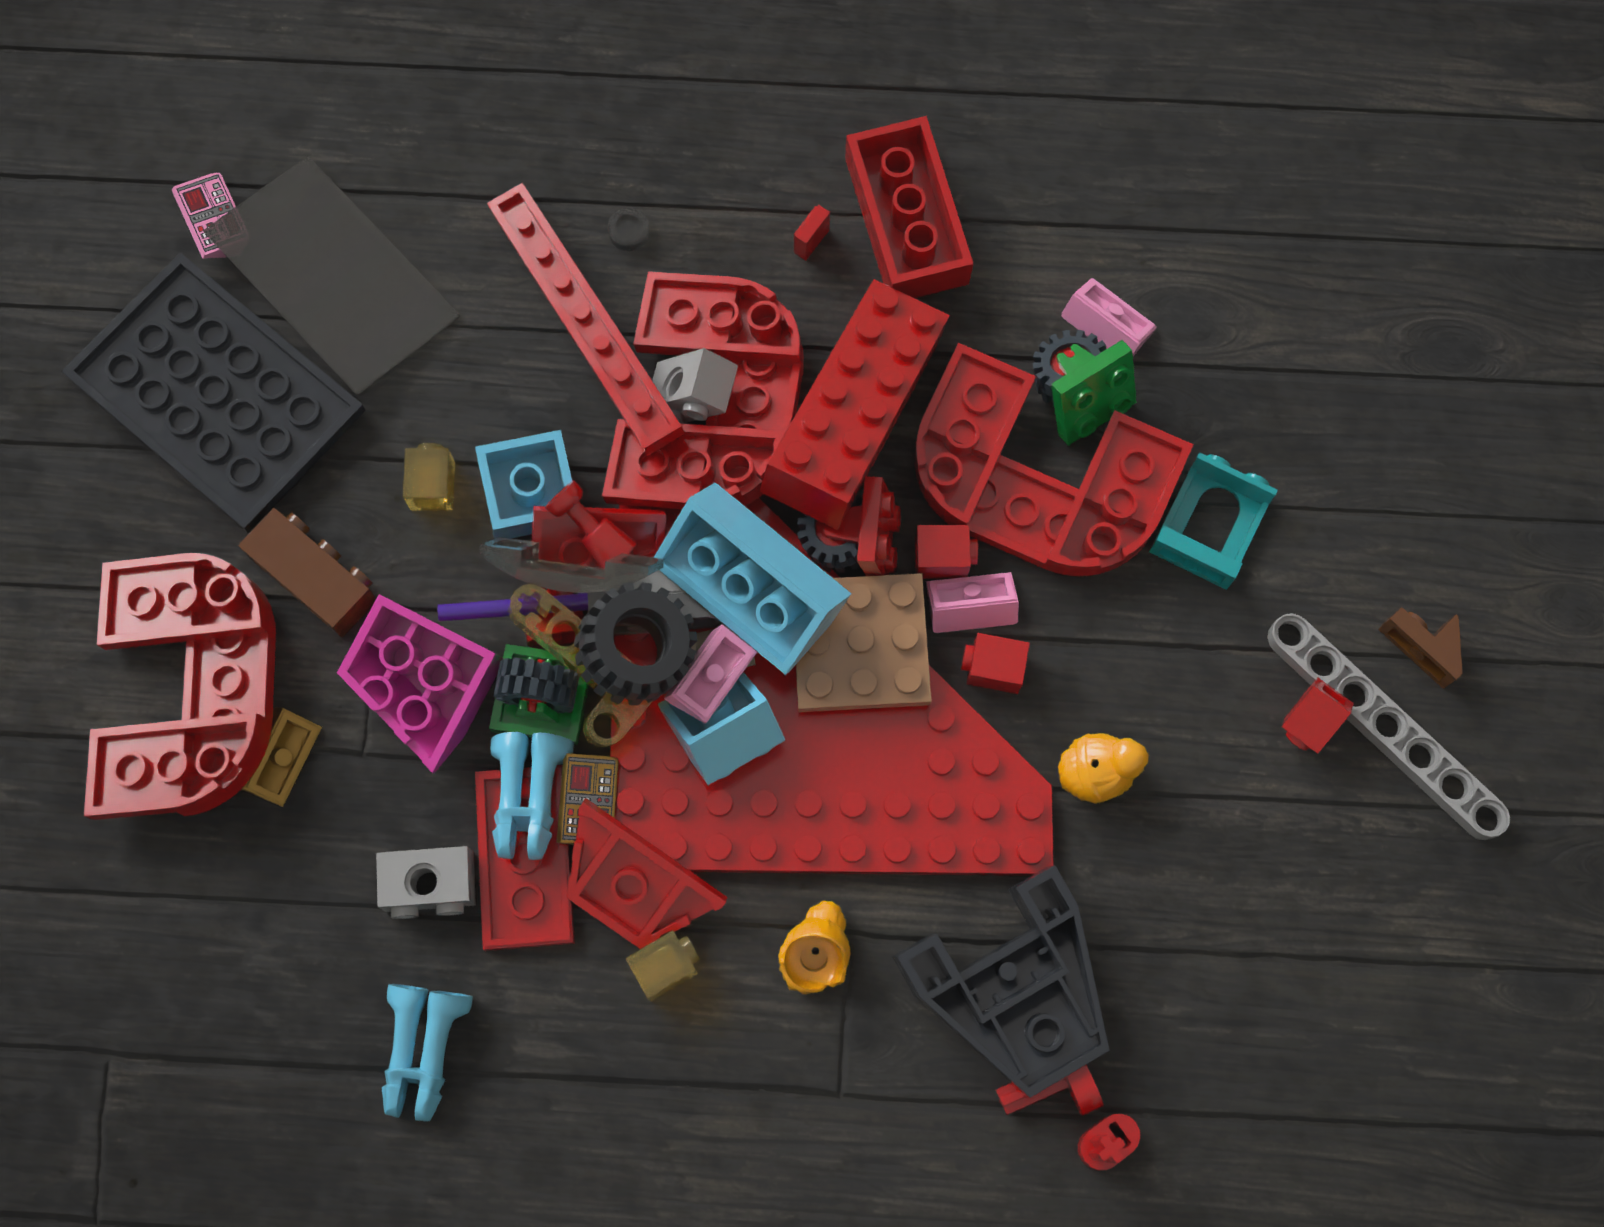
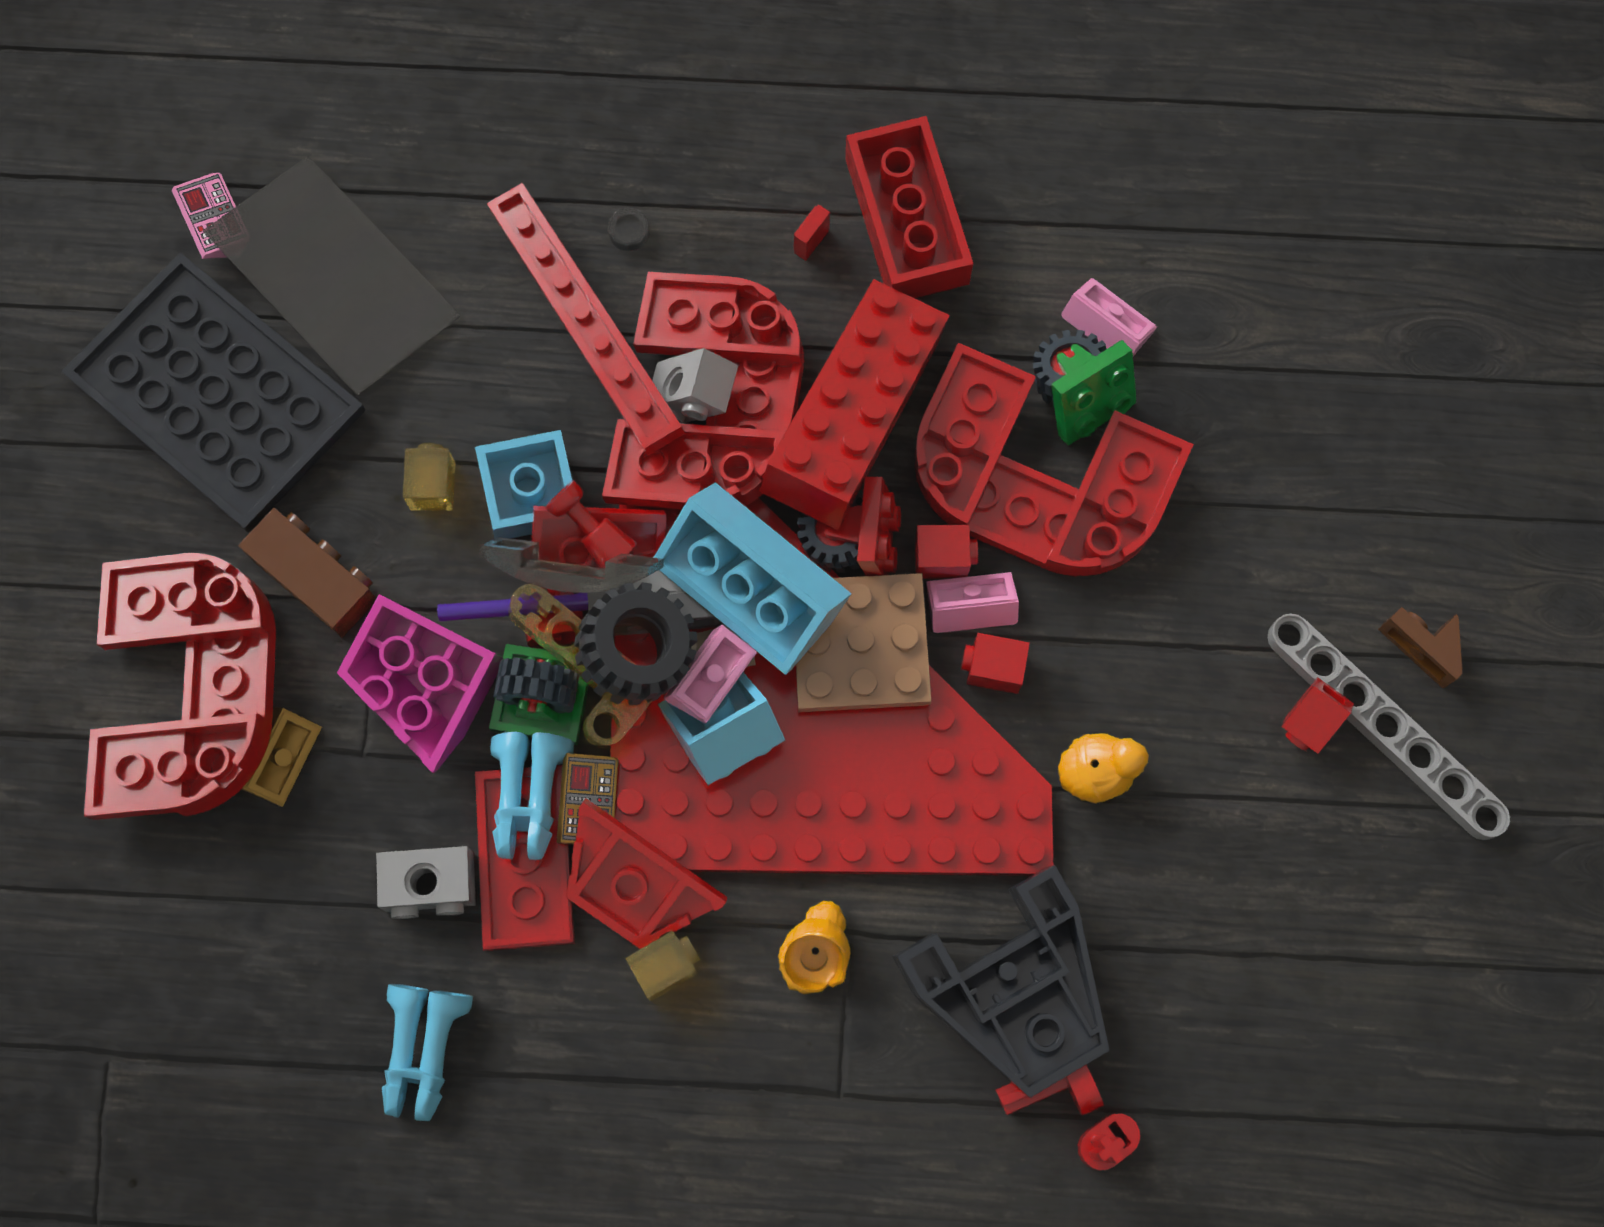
teal panel [1149,453,1278,590] -> none

